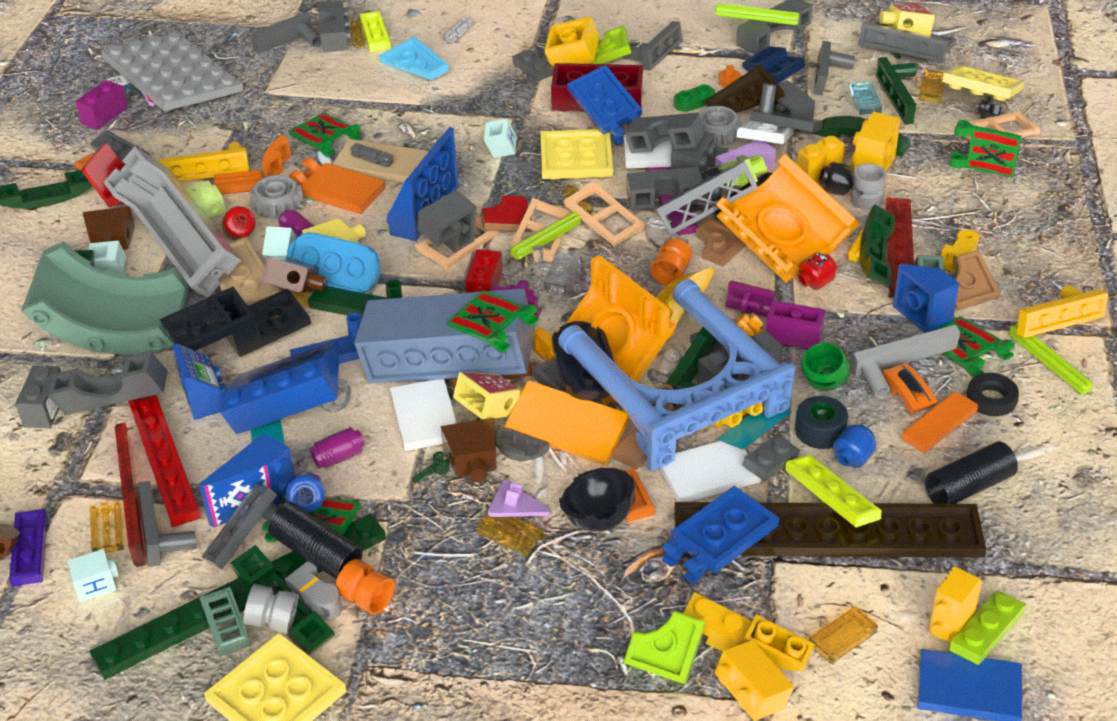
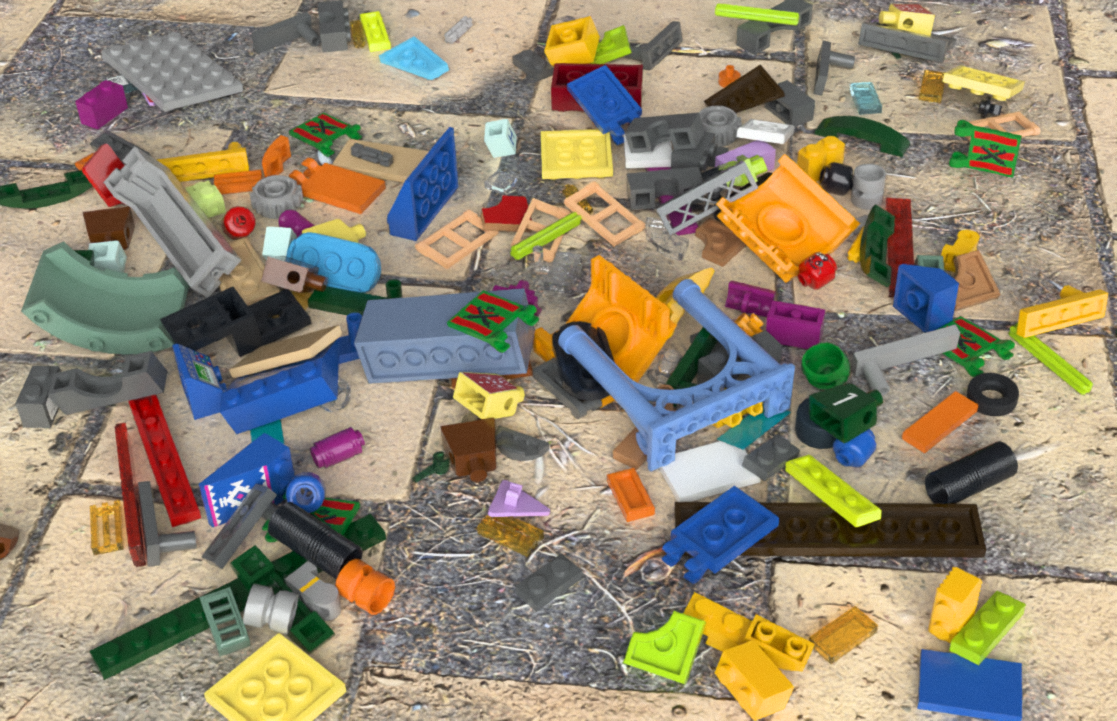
dark purple tile [9,509,48,587] -> none
light aqua brick [67,549,119,602] -> none
white tile [390,379,457,451] -> none
dark grey brick [417,190,476,253] -> none
red brick [465,249,503,293] -> none
light orange tile [504,380,630,466] -> none
black cylinder [559,468,635,532] -> none
orange wheel [650,238,693,286] -> none
green plate [674,84,715,112] -> none
dark blue slope [742,46,805,83] -> none
dark grey piece [749,83,823,132] -> none
yellow brick [851,111,901,175] -> none
dark green piece [876,57,917,125] -> none
orange slope [882,363,937,415] -> none
none -> tan tile [228,325,343,378]
none -> clear tile [484,170,518,195]
none -> dark grey plate [515,554,582,612]
none -> dark green torso [809,383,883,444]

